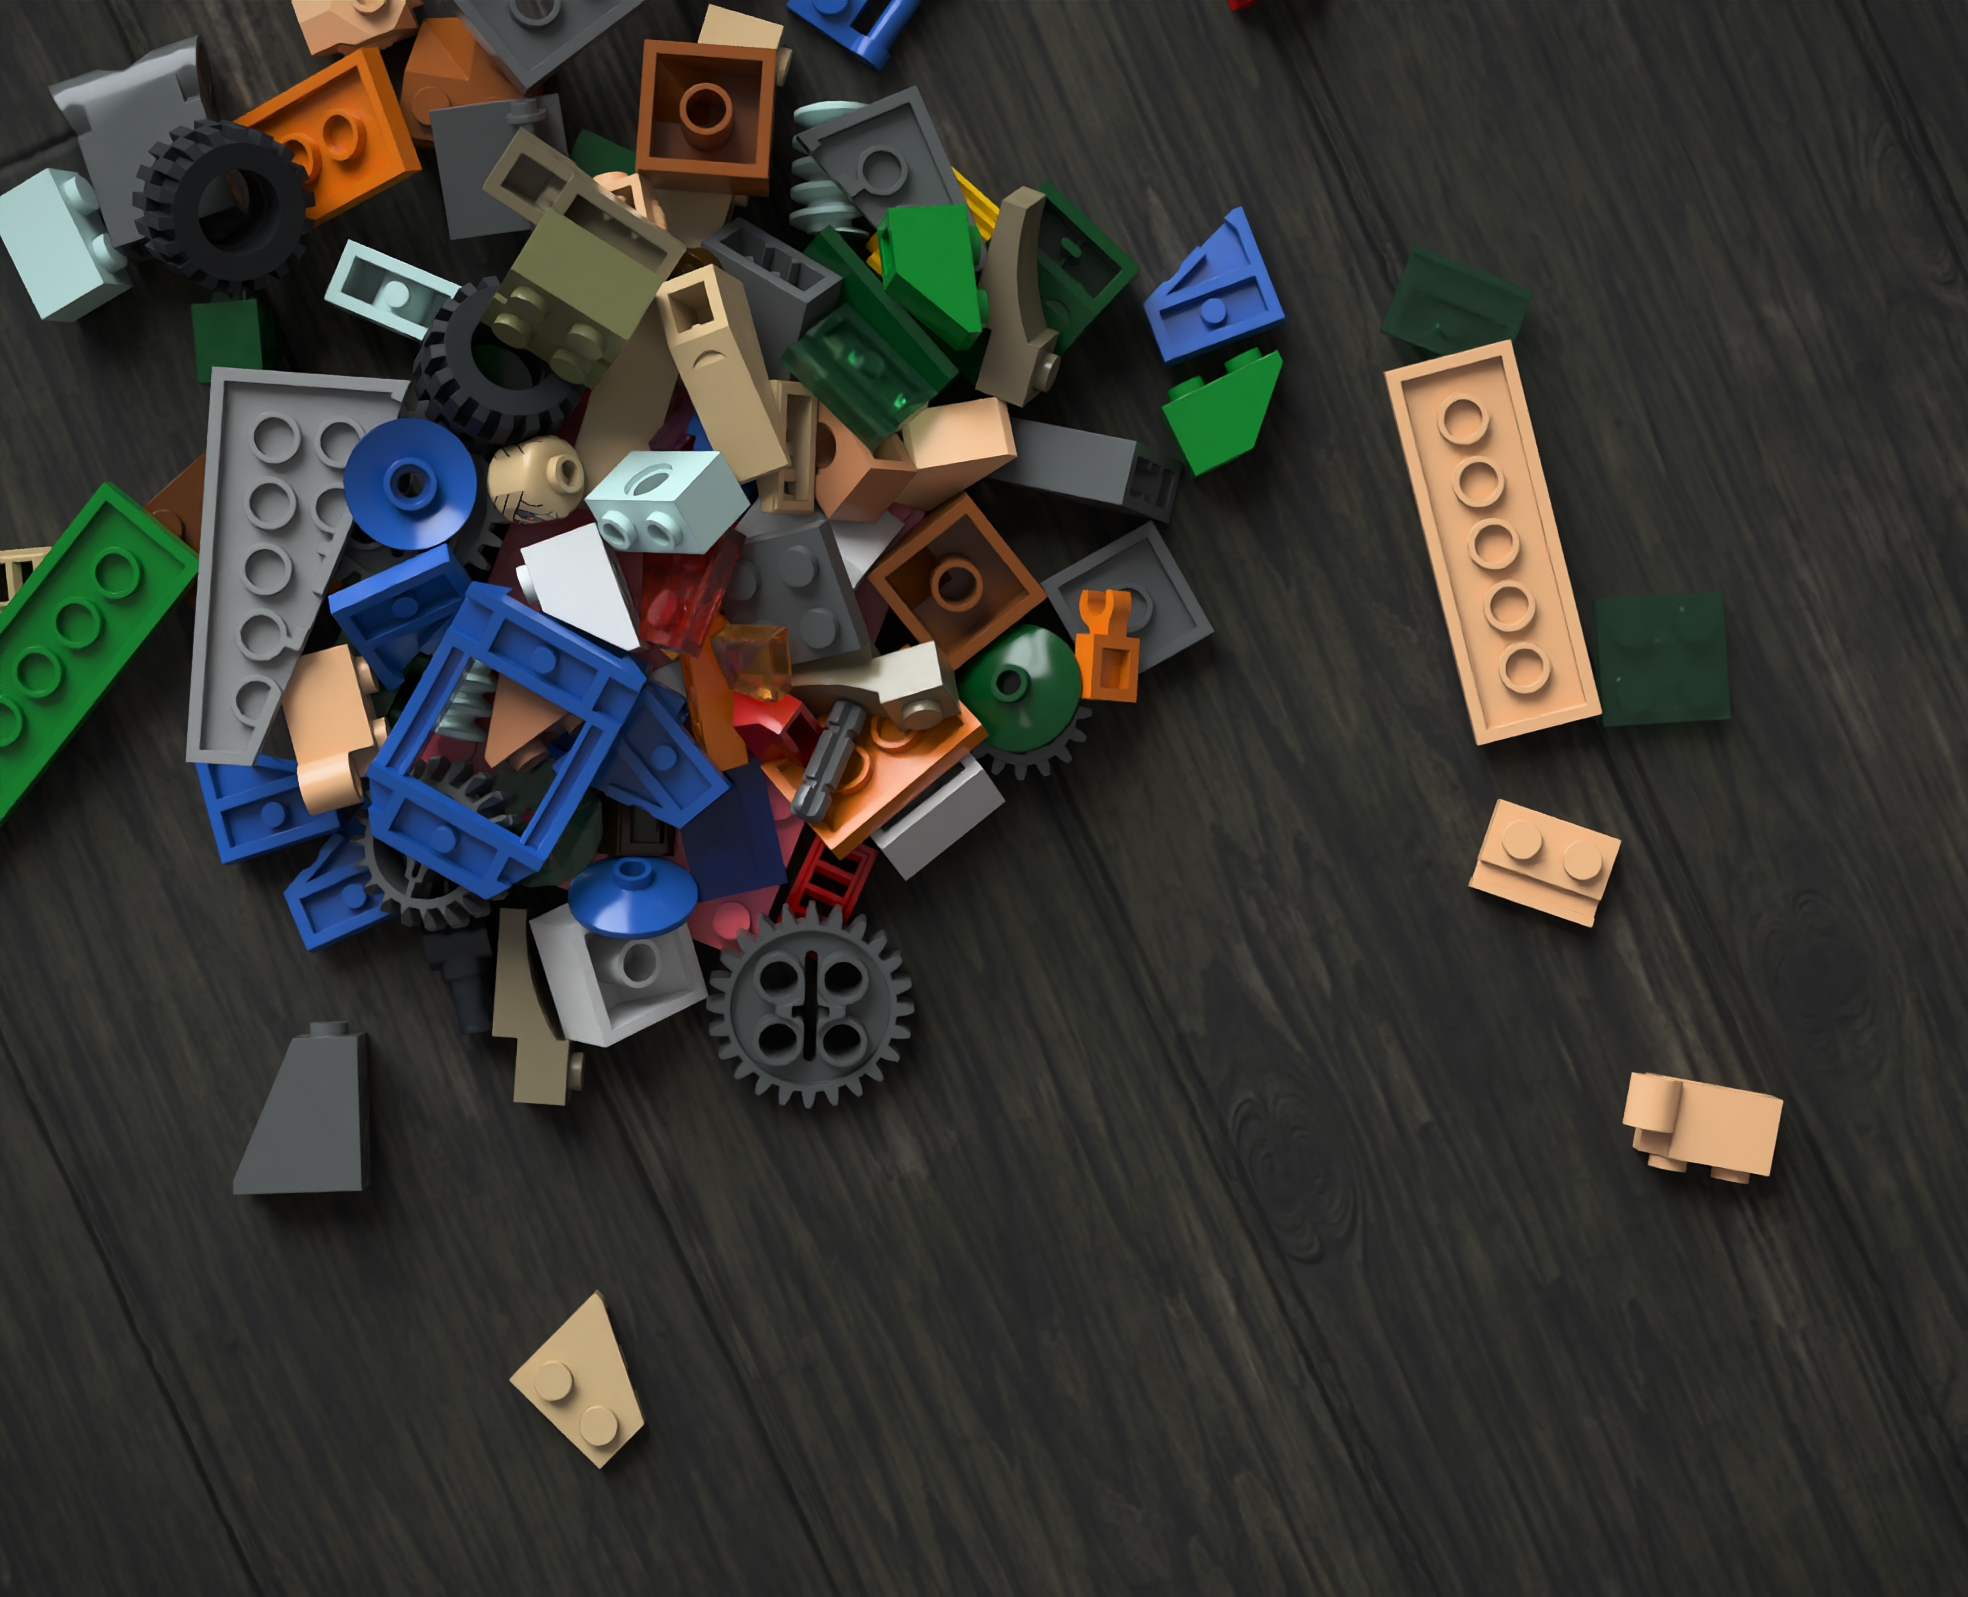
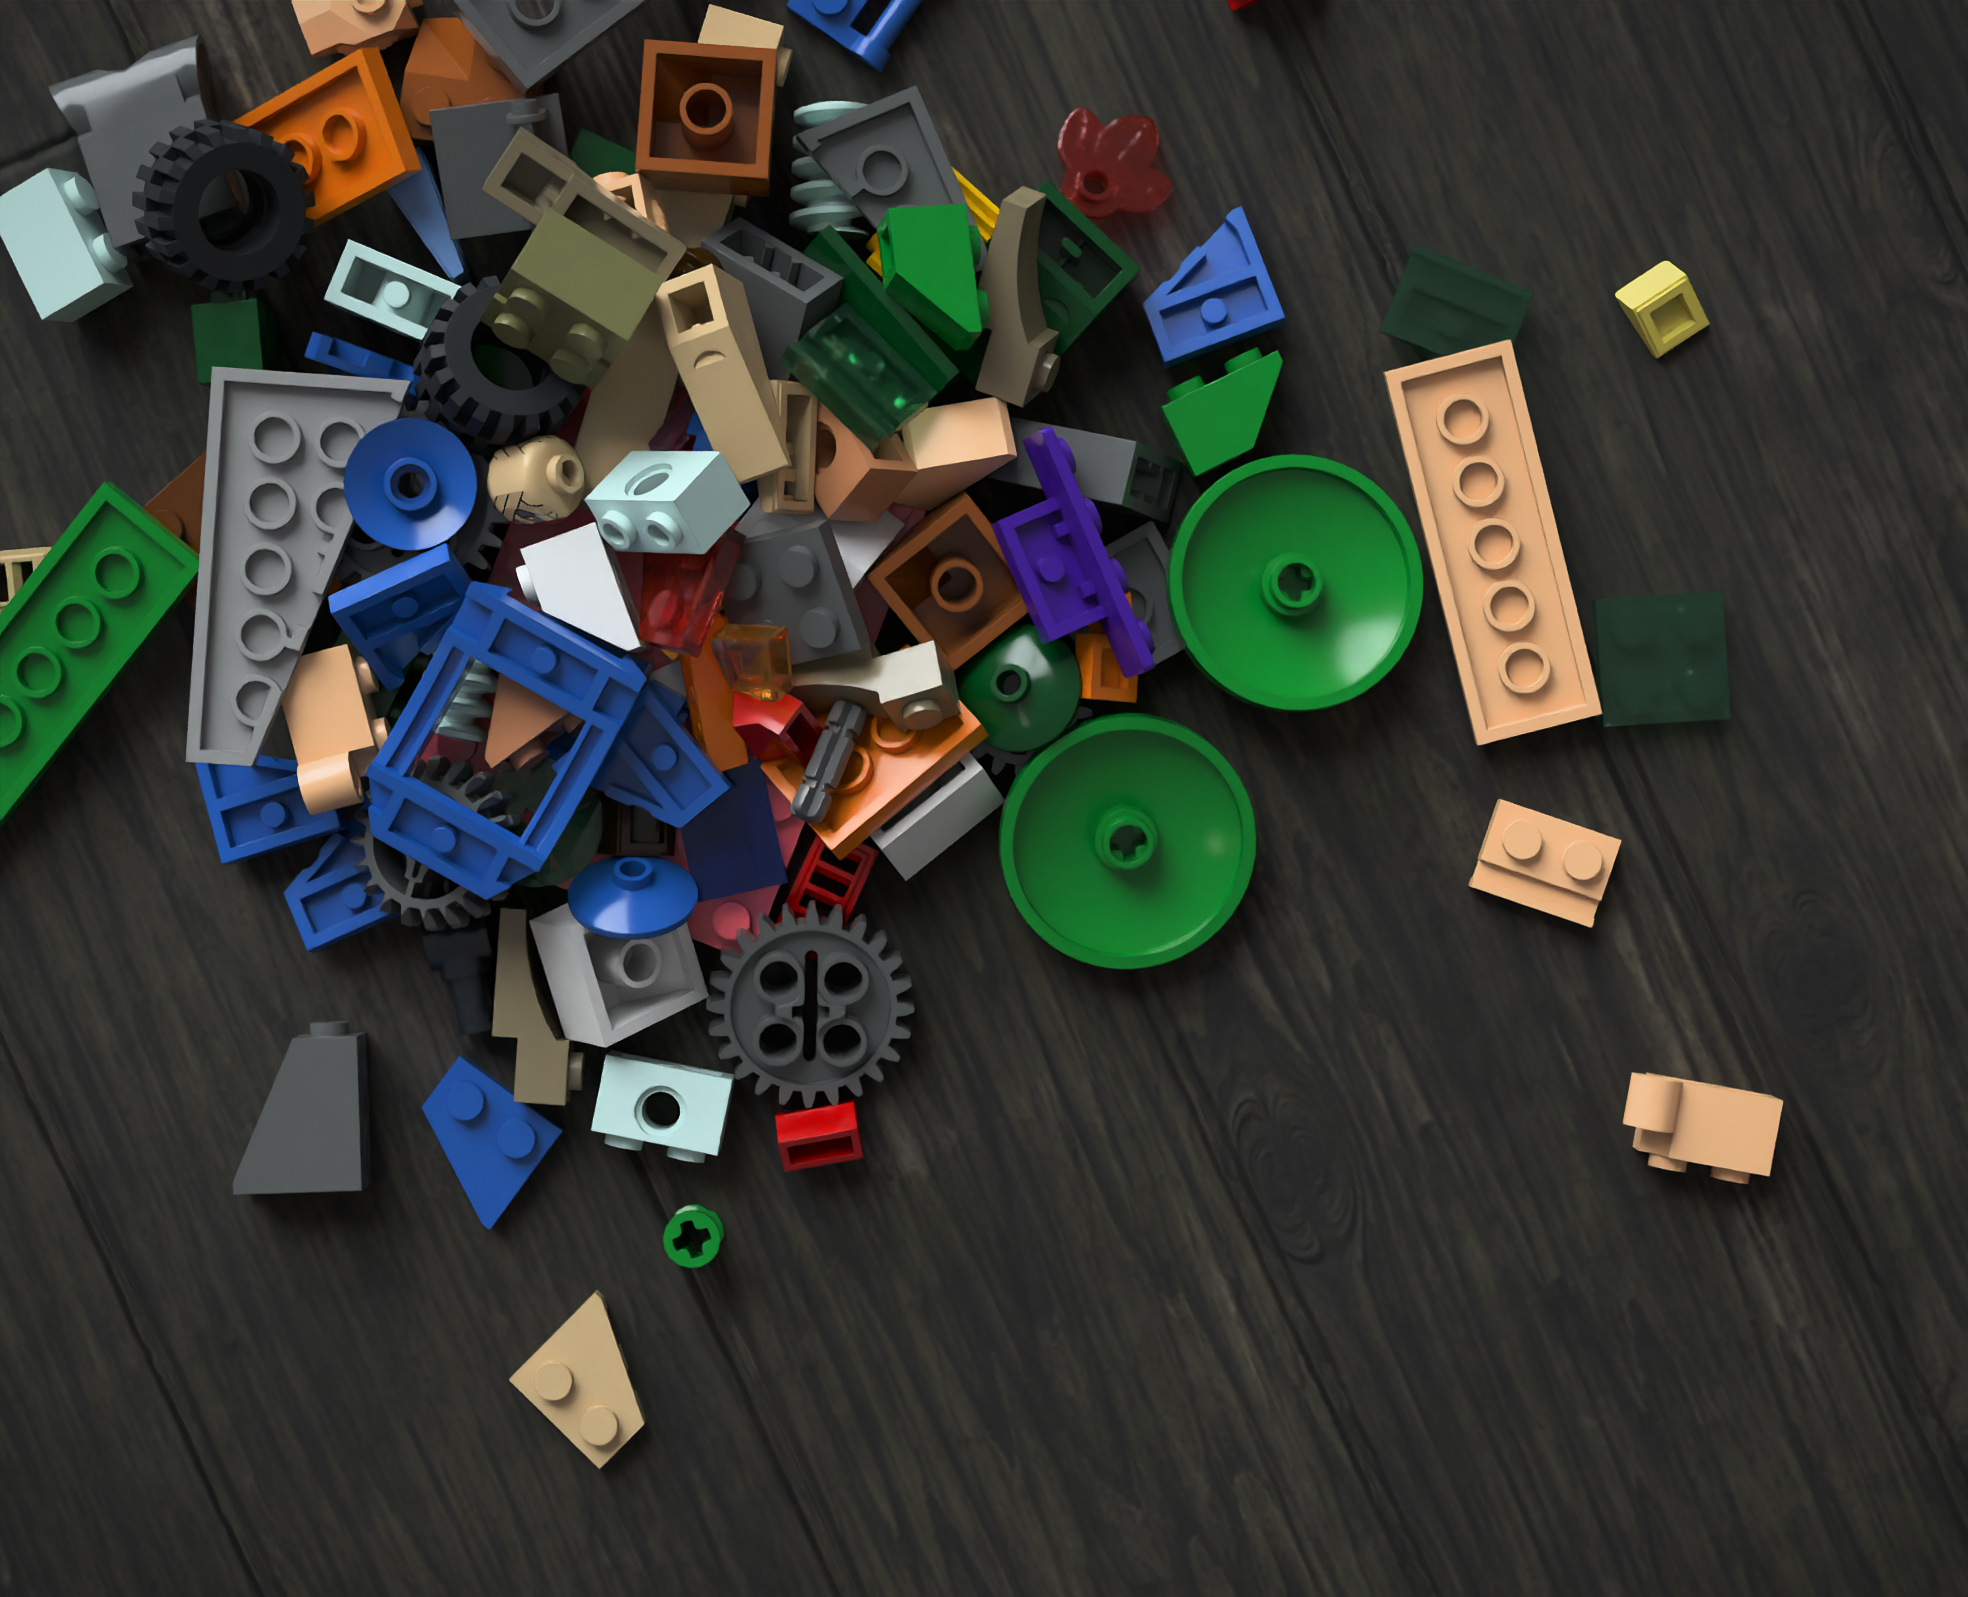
none -> blue wing [304,332,420,409]
none -> medium blue slope [386,146,471,286]
none -> blue wing [421,1054,564,1230]
none -> light aqua brick [591,1050,735,1163]
none -> green bush [663,1203,725,1268]
none -> red piece [775,1099,864,1172]
none -> dark purple bracket [991,426,1155,678]
none -> green dish [998,713,1256,969]
none -> clear red plate [1056,106,1173,221]
none -> green dish [1166,454,1423,713]
none -> light yellow slope [1615,261,1710,359]

